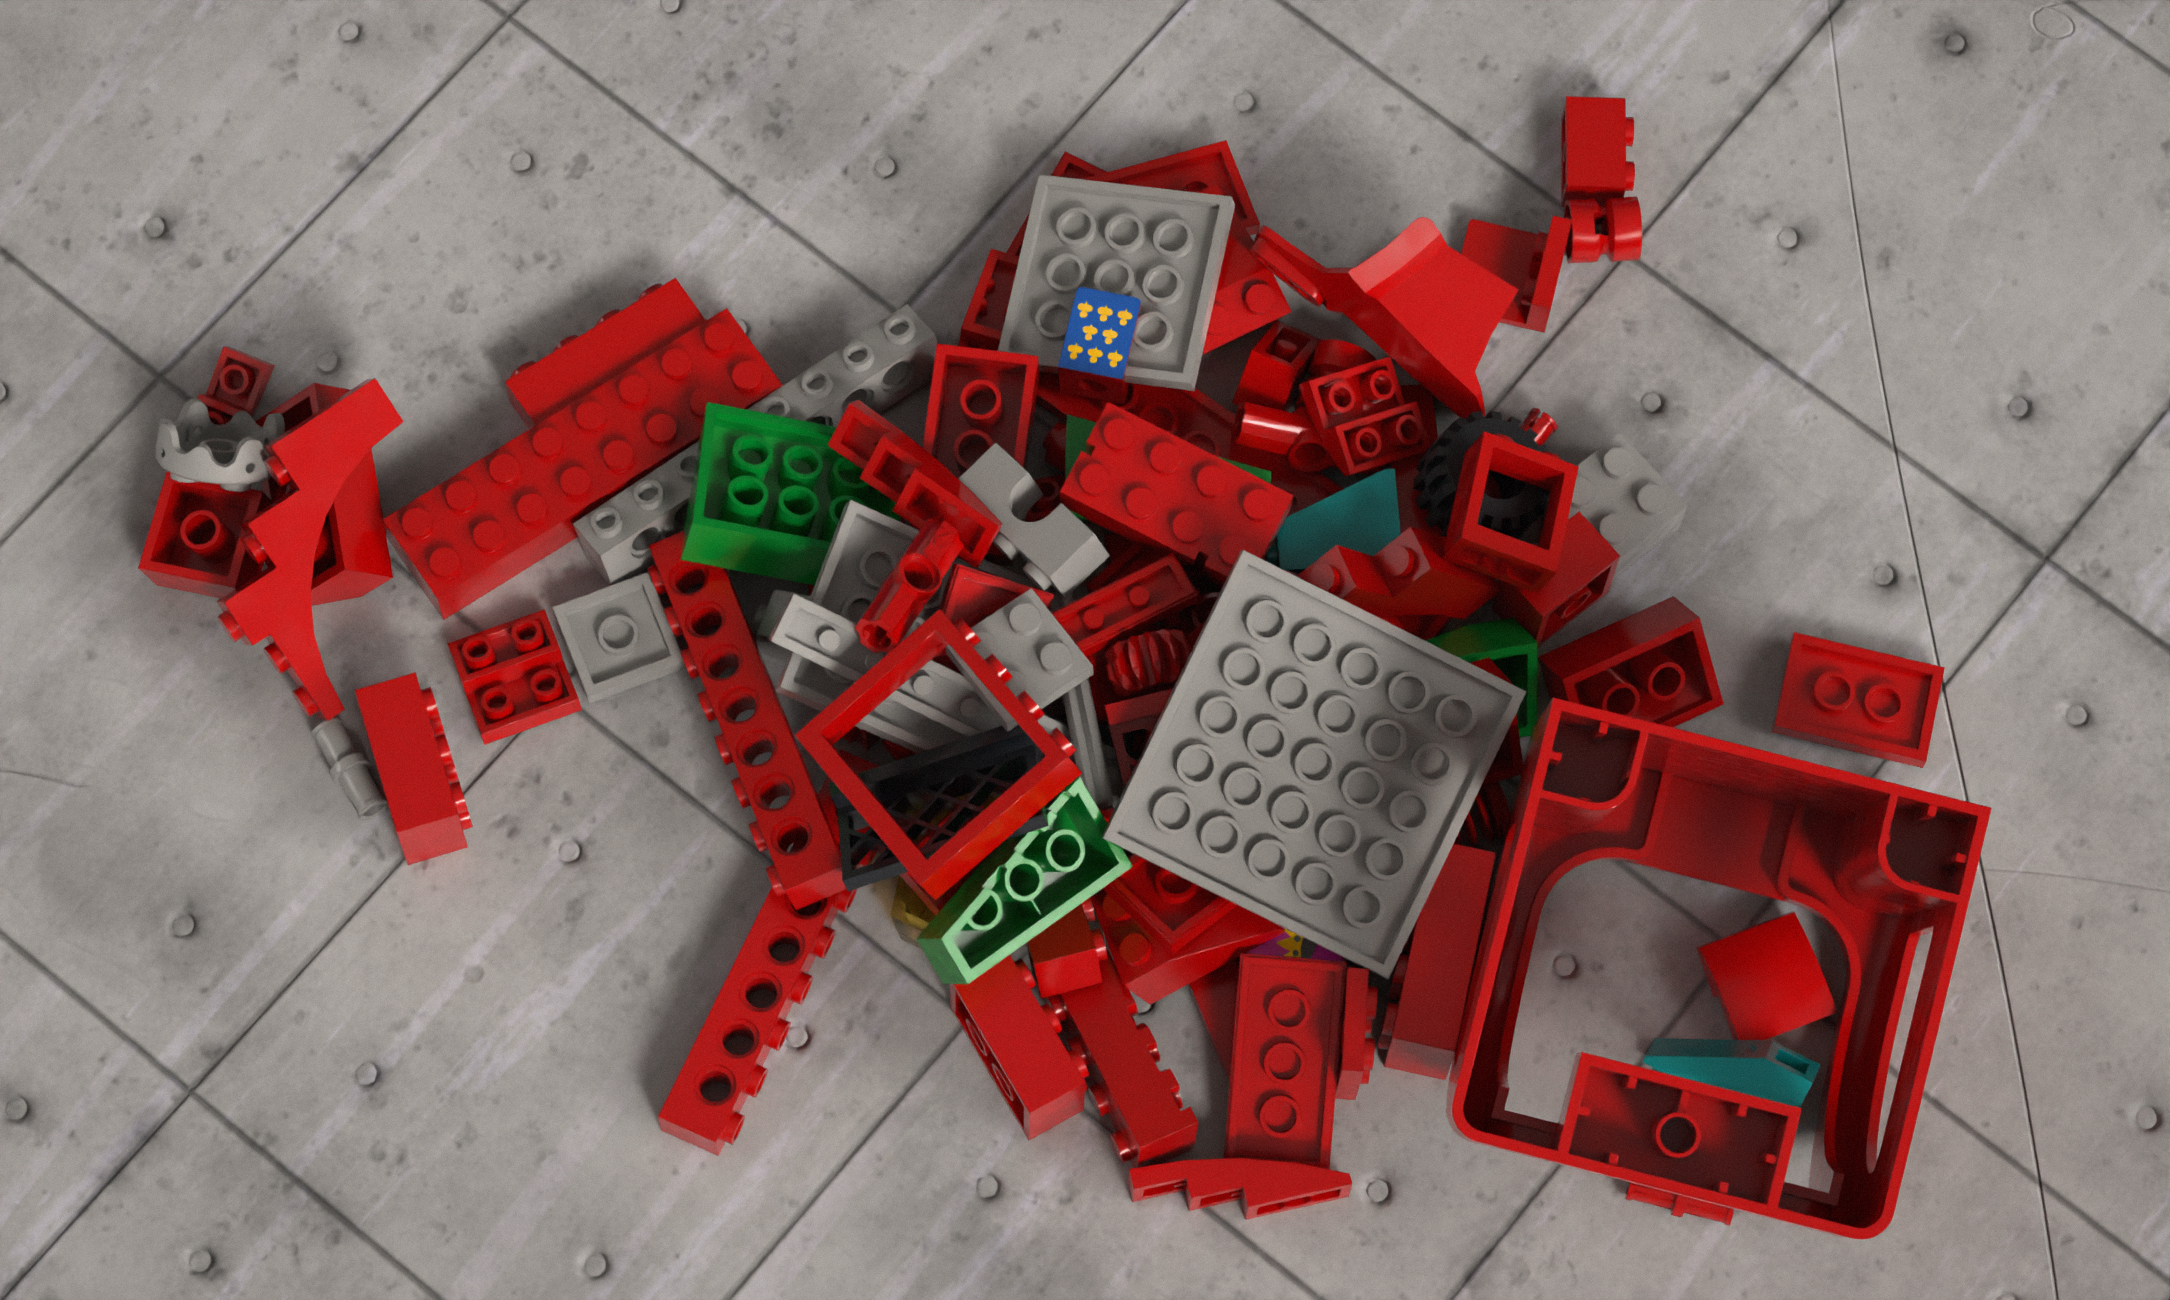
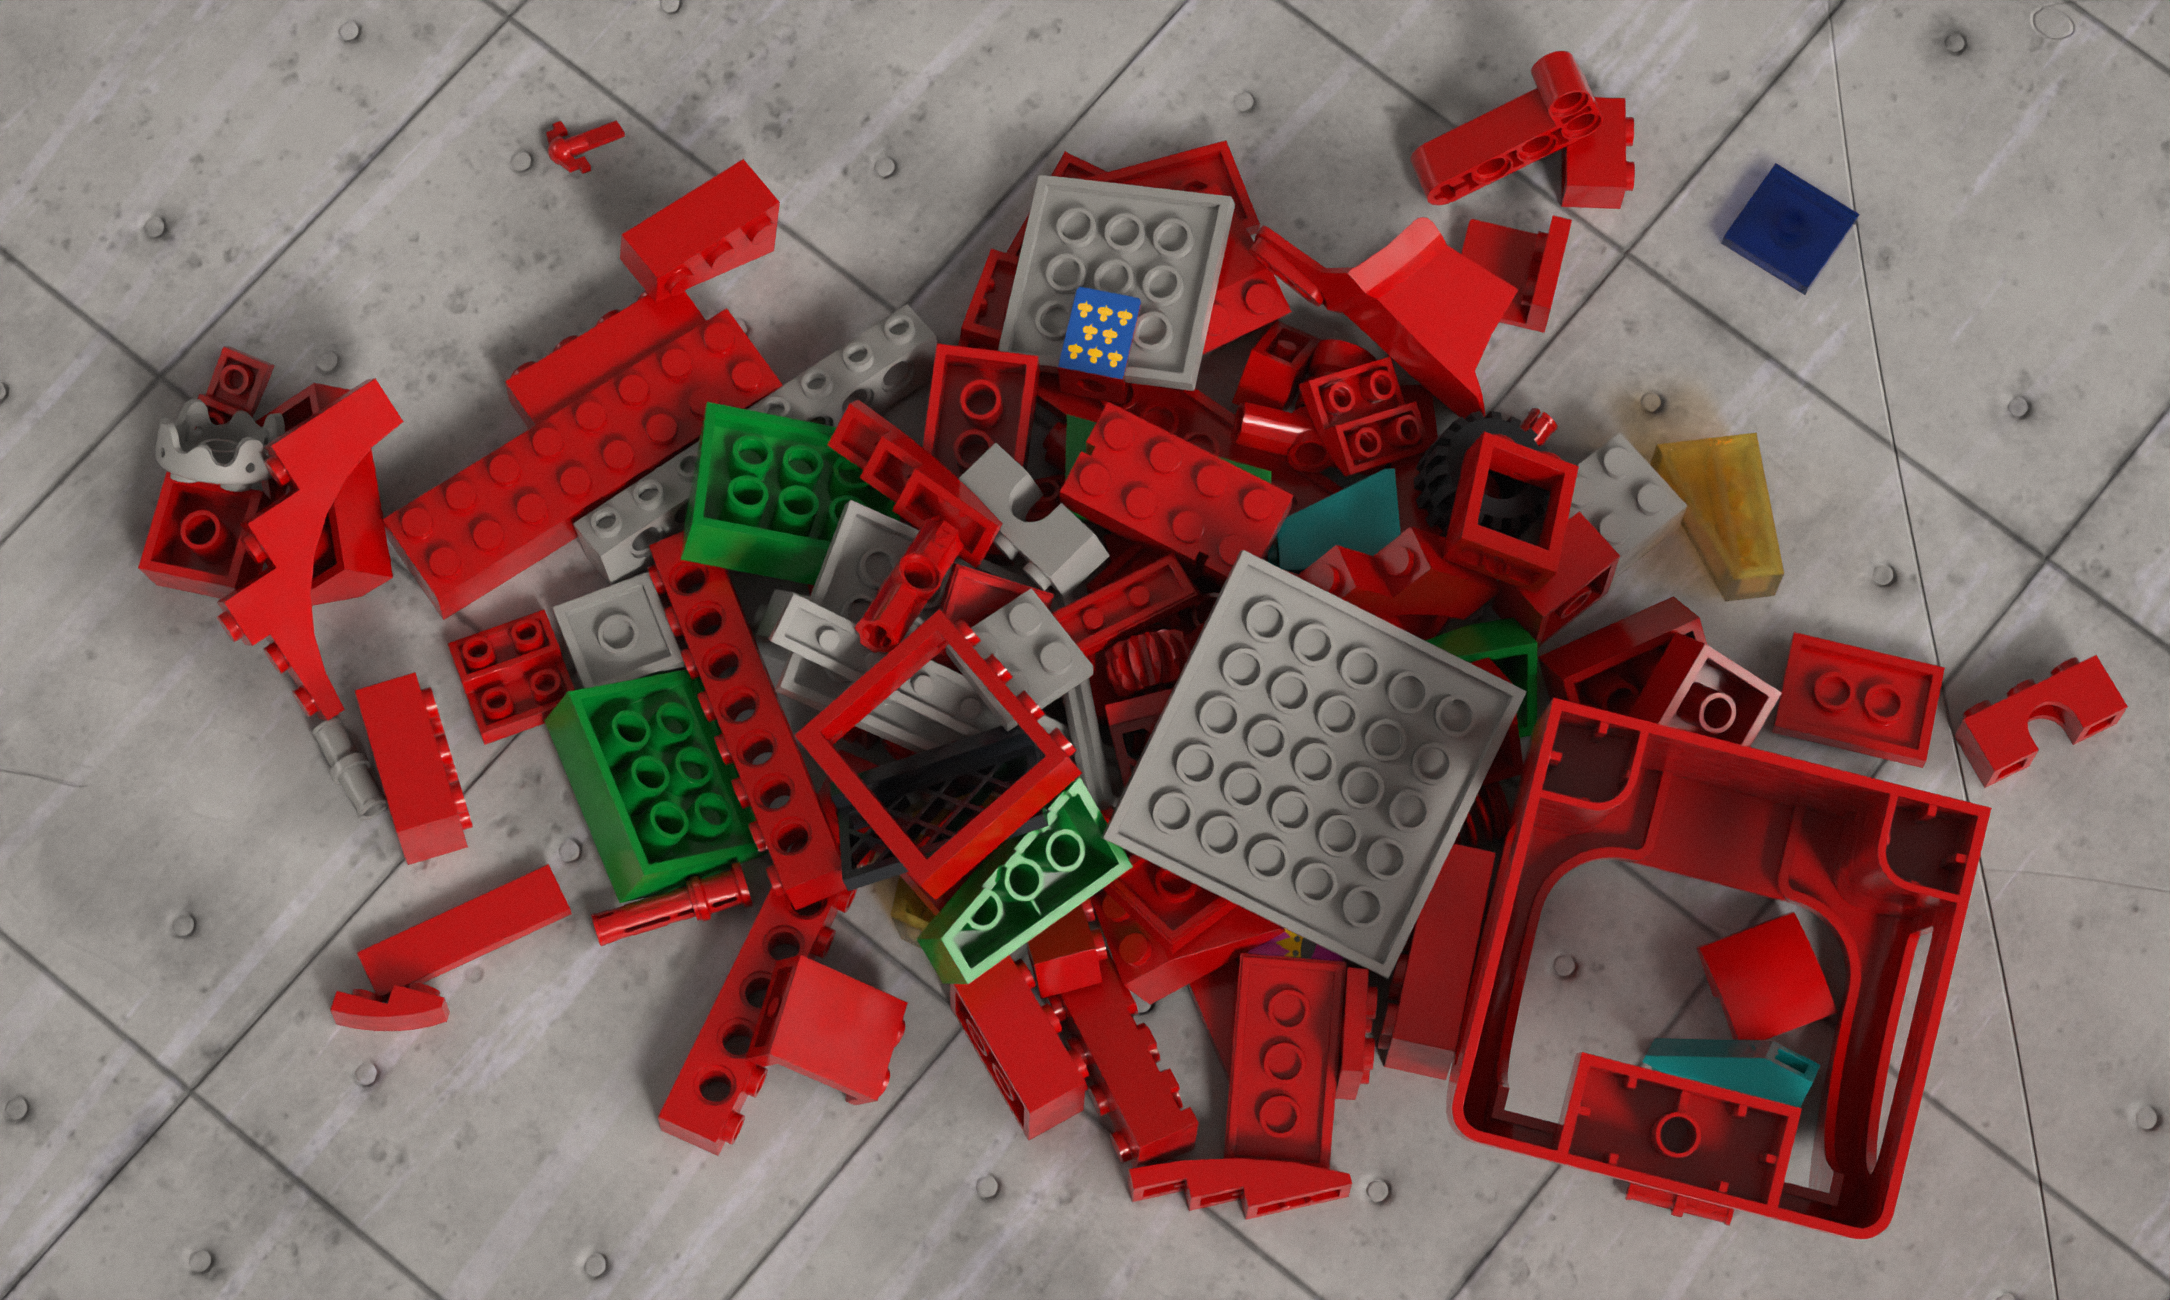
red wheel [1564,196,1642,264] -> none
none -> red slope [330,982,450,1031]
none -> red tile [357,864,572,1001]
none -> green slope [544,670,769,903]
none -> red piece [546,120,625,174]
none -> red pin [591,862,753,946]
none -> red wedge [620,159,780,303]
none -> red panel [746,955,908,1105]
none -> red beam [1410,51,1603,206]
none -> red brick [1628,632,1782,747]
none -> clear yellow wedge [1650,432,1784,602]
none -> clear blue plate [1721,163,1860,295]
none -> red arch [1954,655,2128,788]

